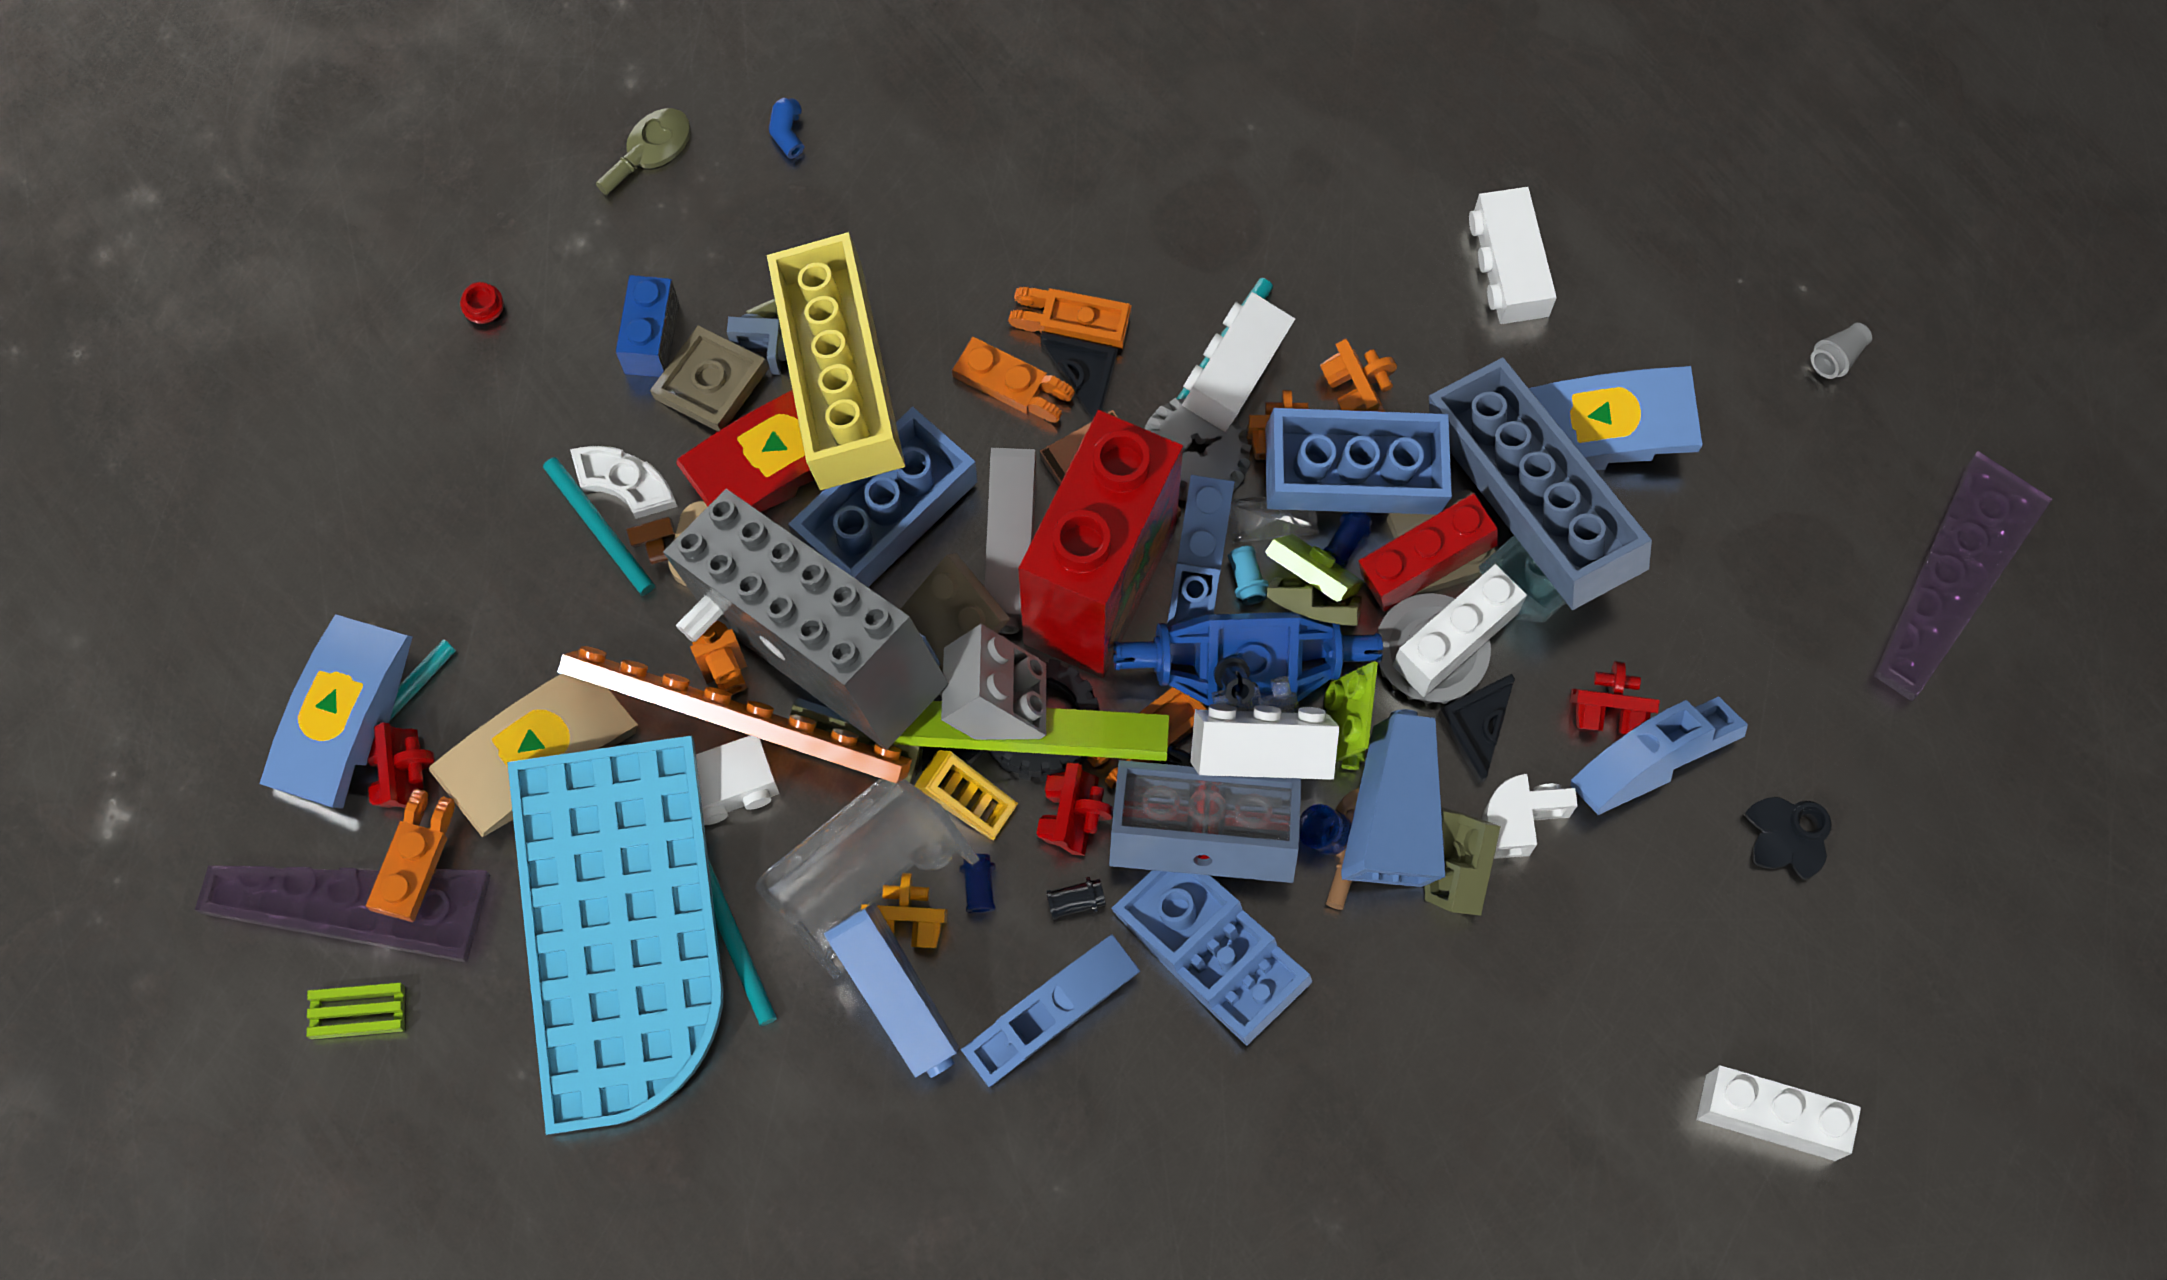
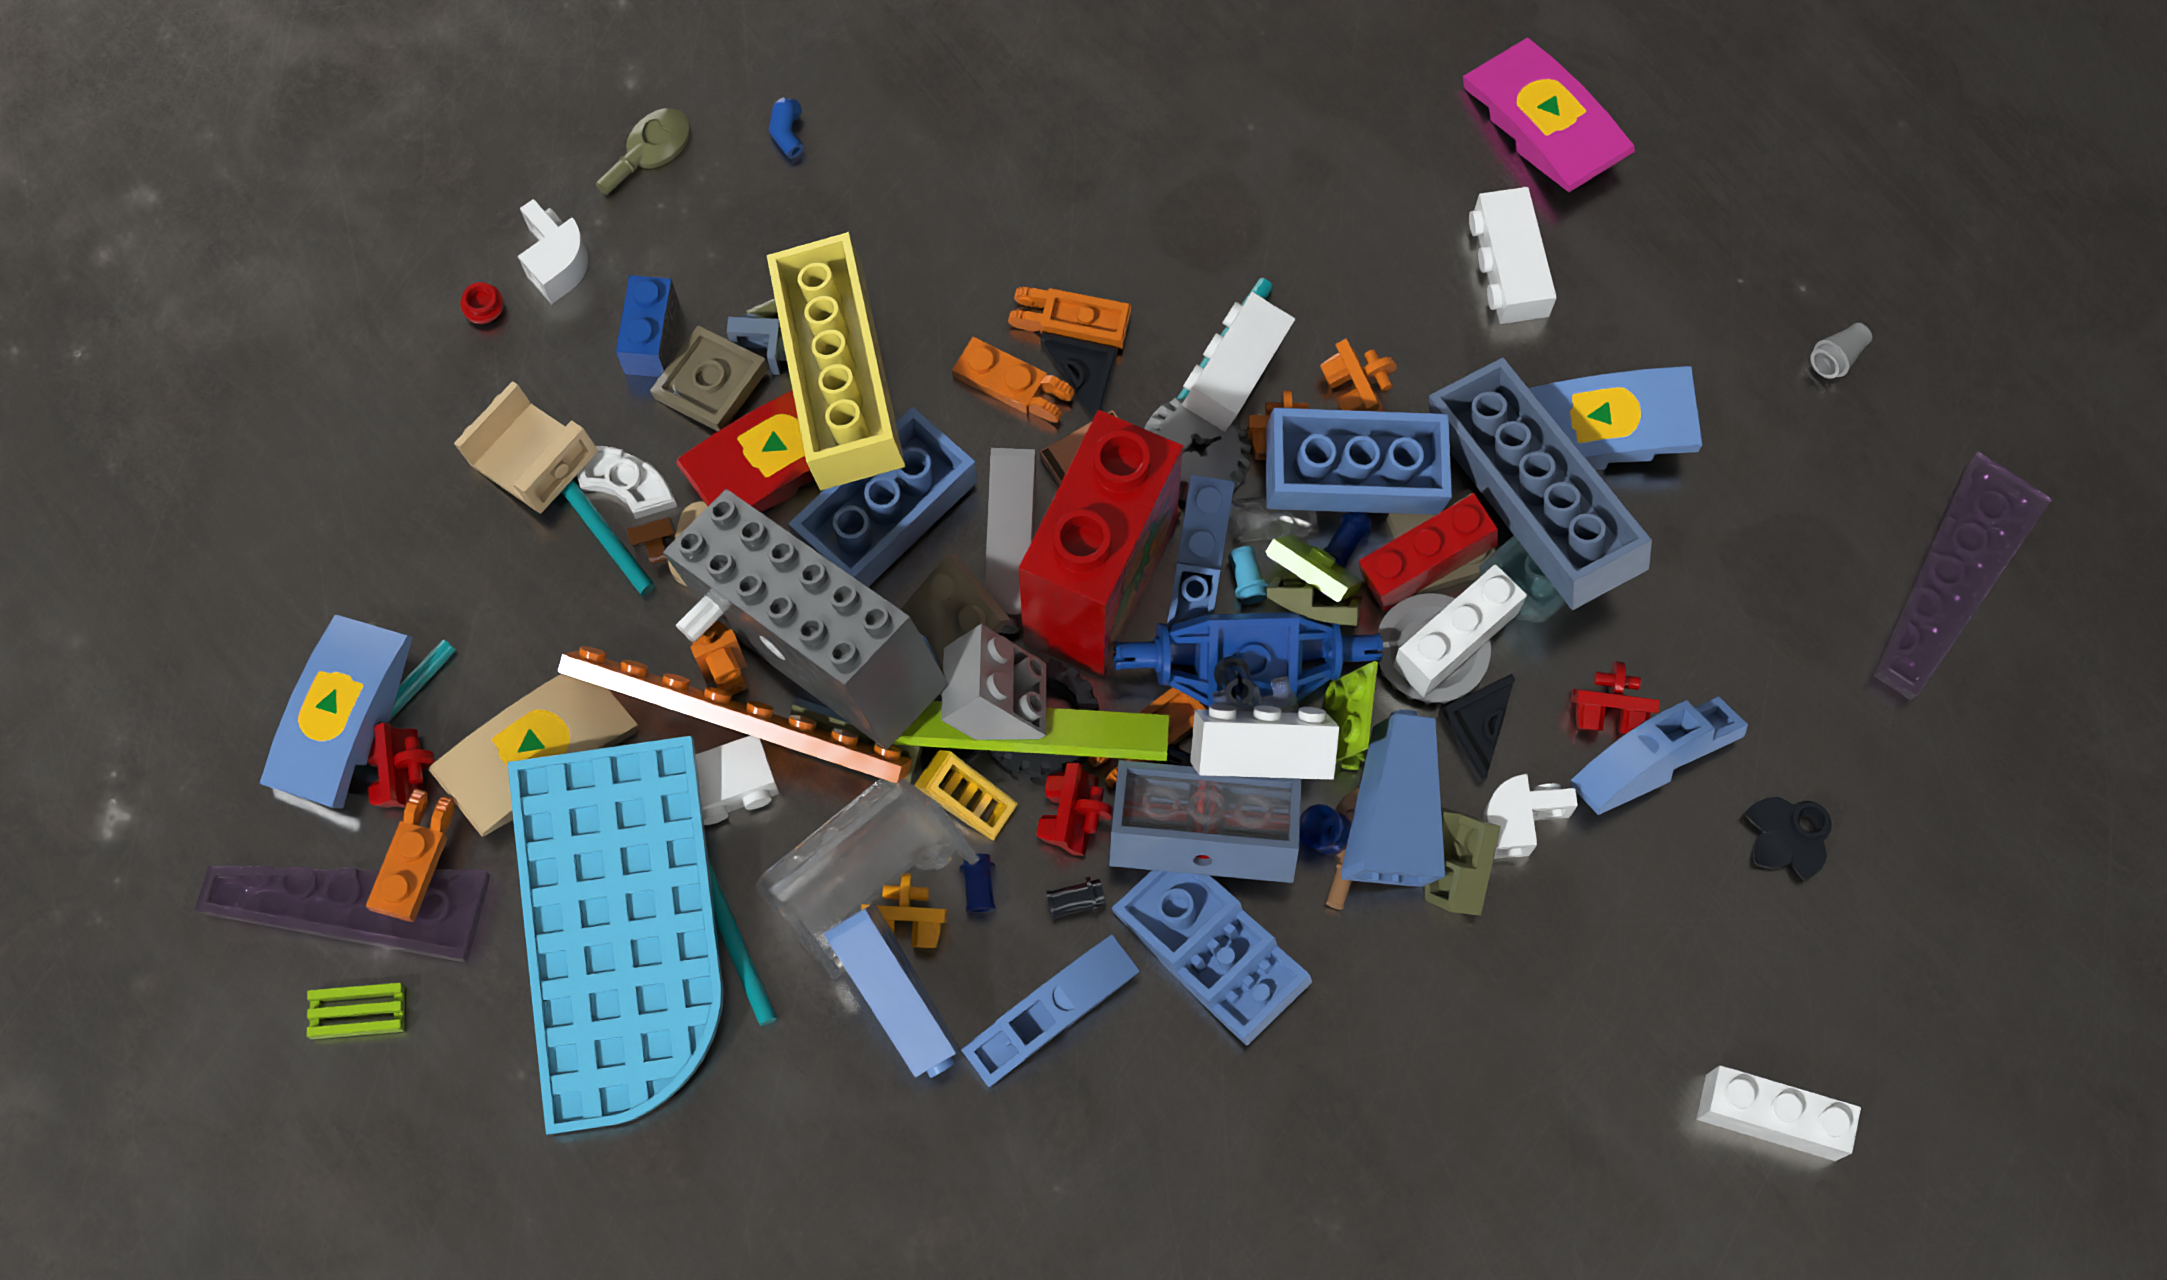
none -> tan panel [454,381,598,514]
none -> white brick [518,199,588,305]
none -> dark pink slope [1463,37,1635,192]

